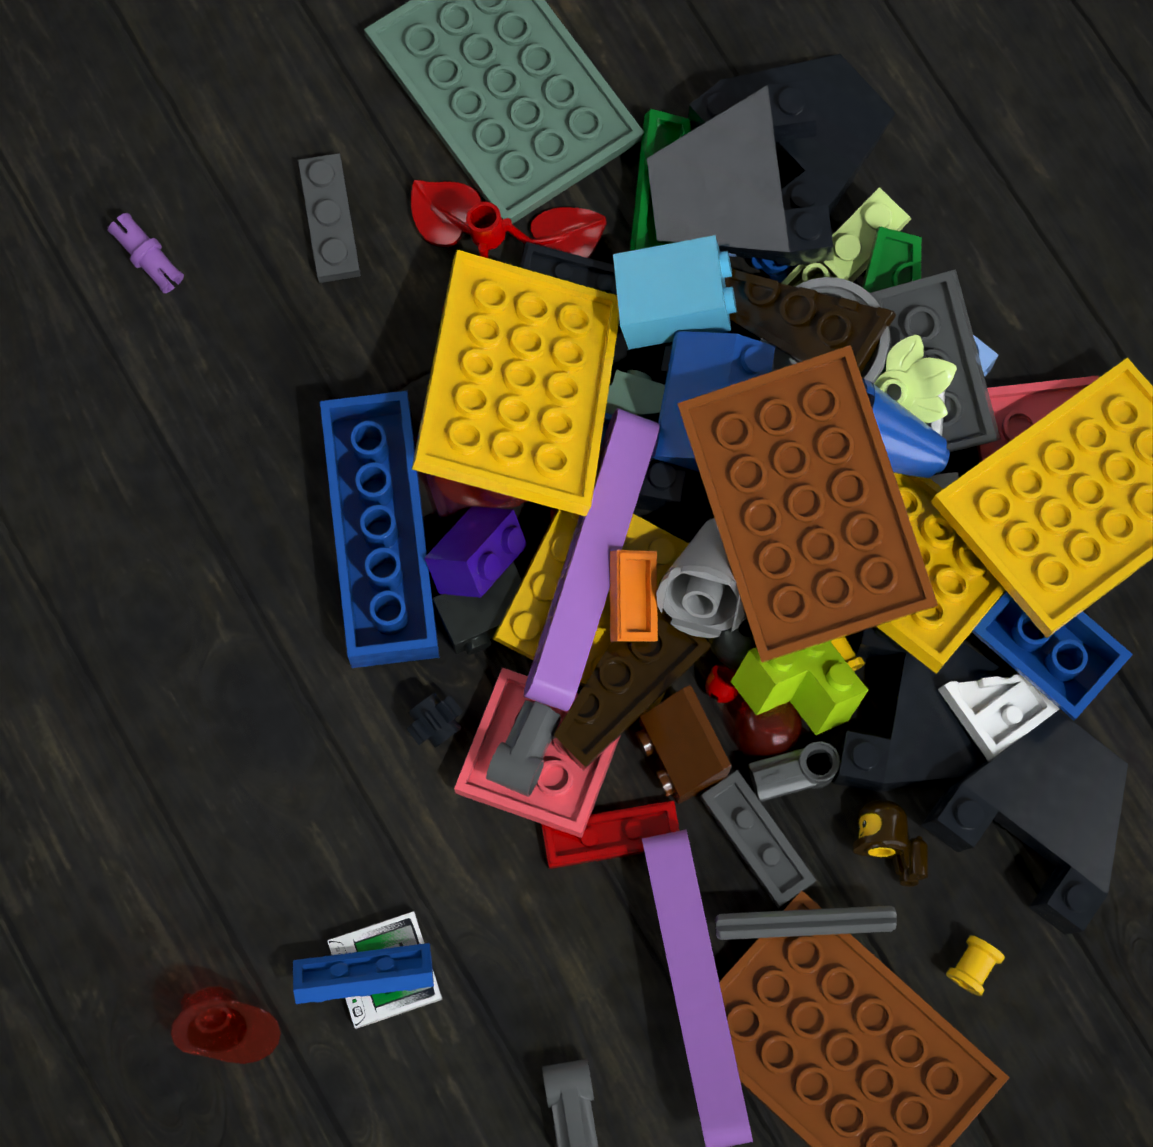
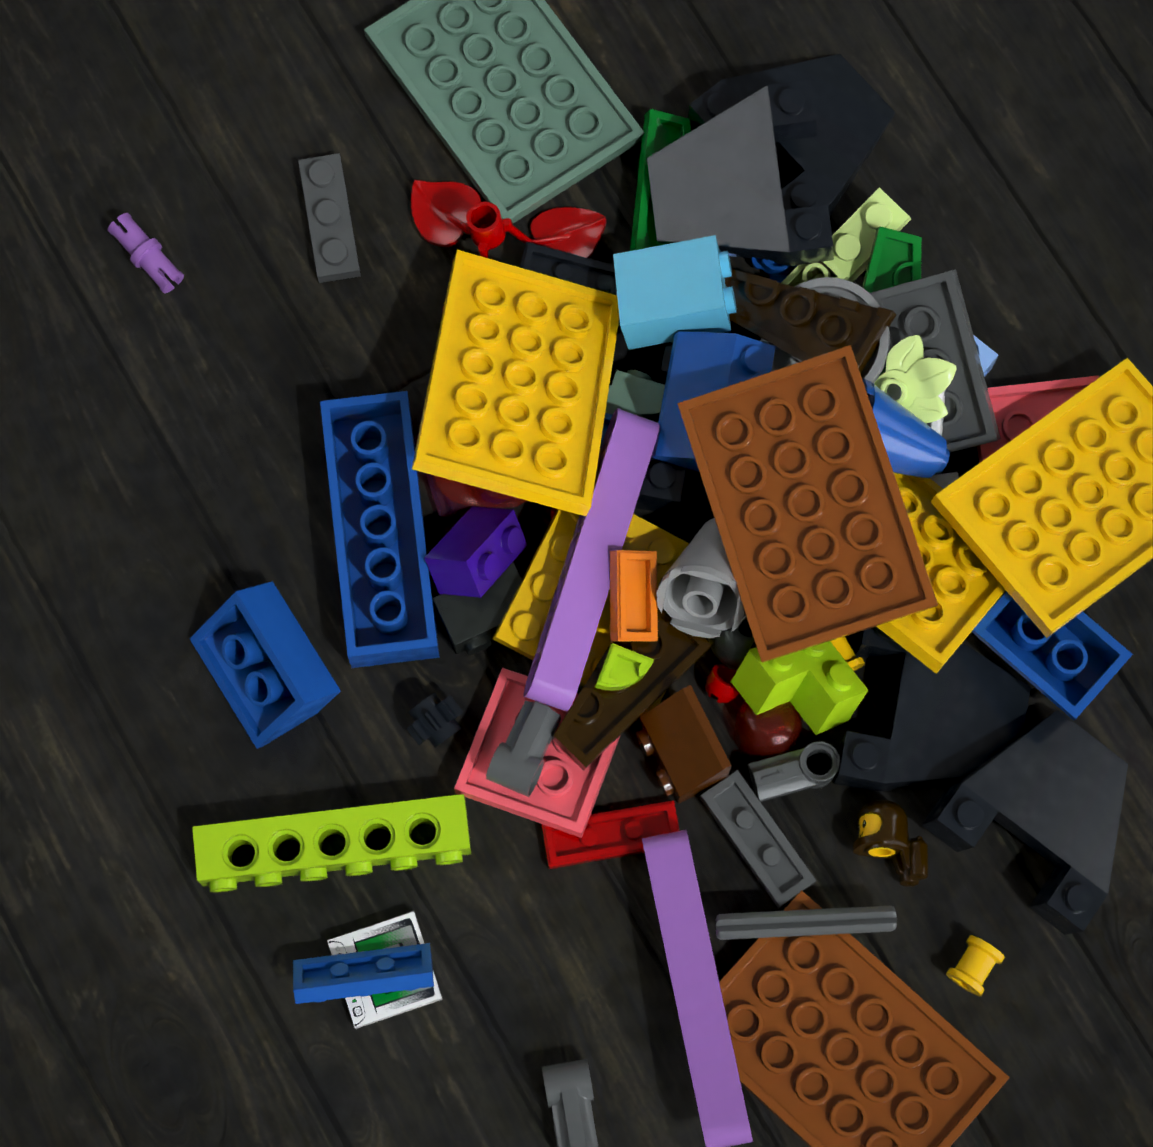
clear red piece [171,986,281,1064] -> none
white wing [938,674,1059,760] -> none
none -> blue slope [190,581,341,749]
none -> lime brick [192,794,471,892]
none -> lime tile [595,643,654,691]

